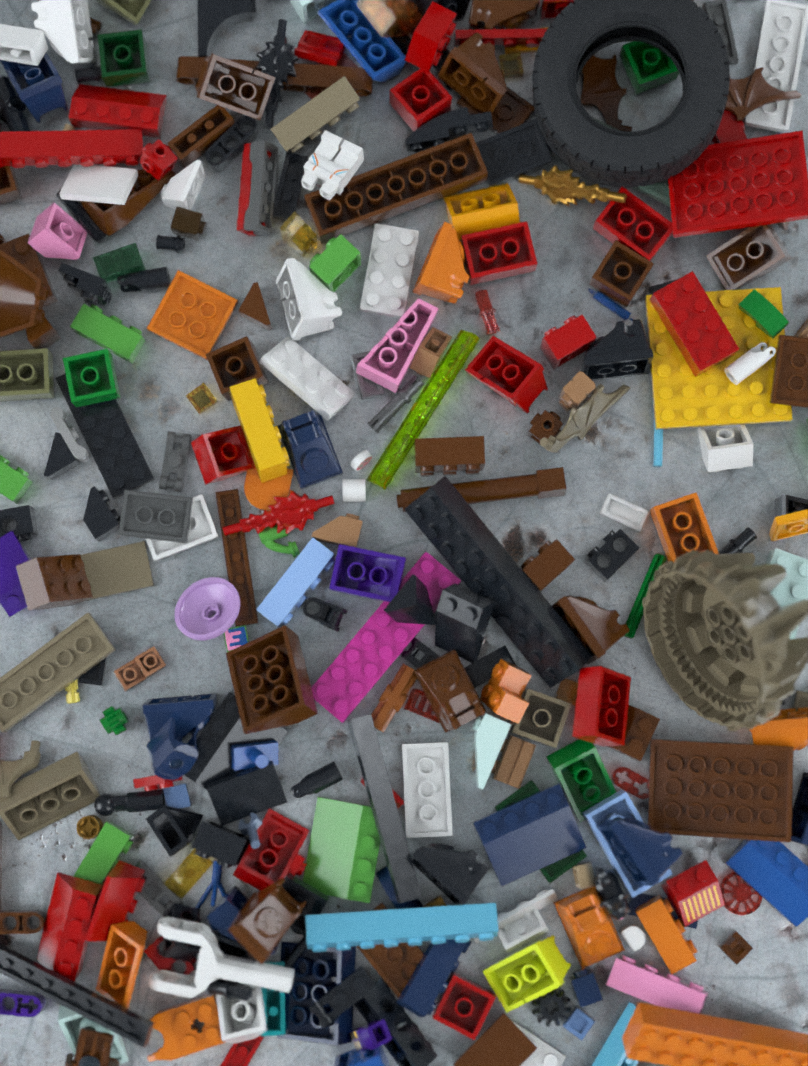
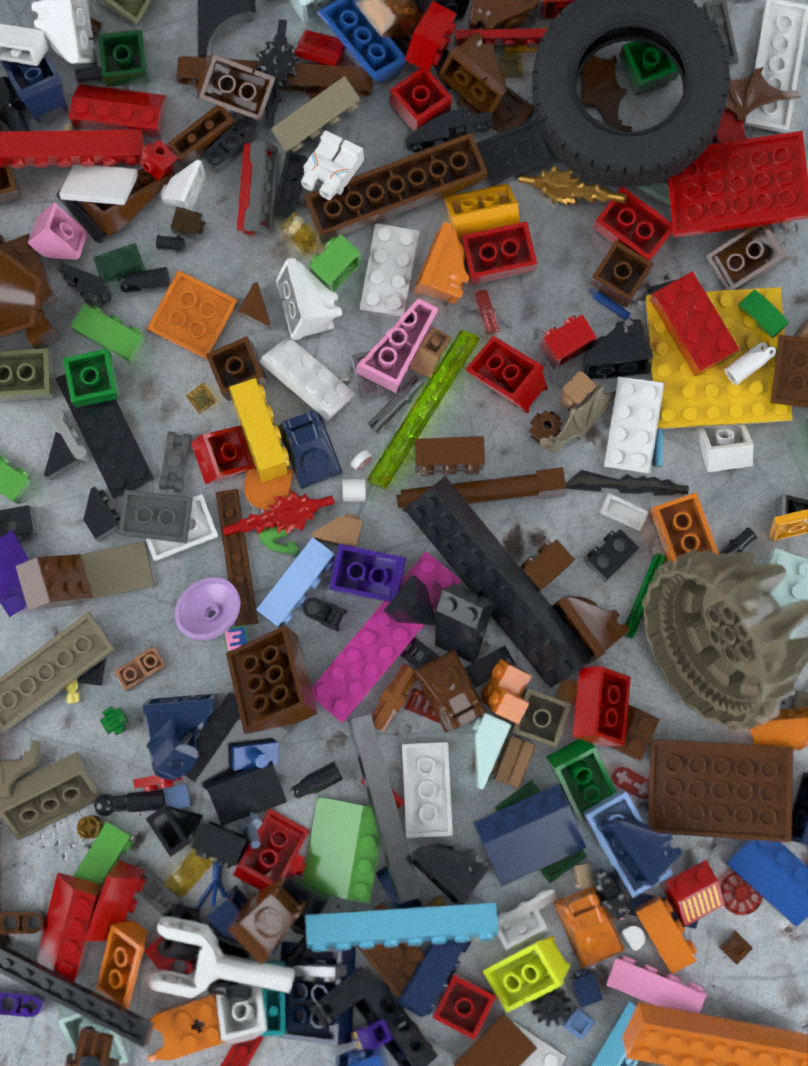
none -> flat silver plate [294,964,347,981]
none -> black sword [566,470,689,496]
none -> white plate [604,377,665,473]

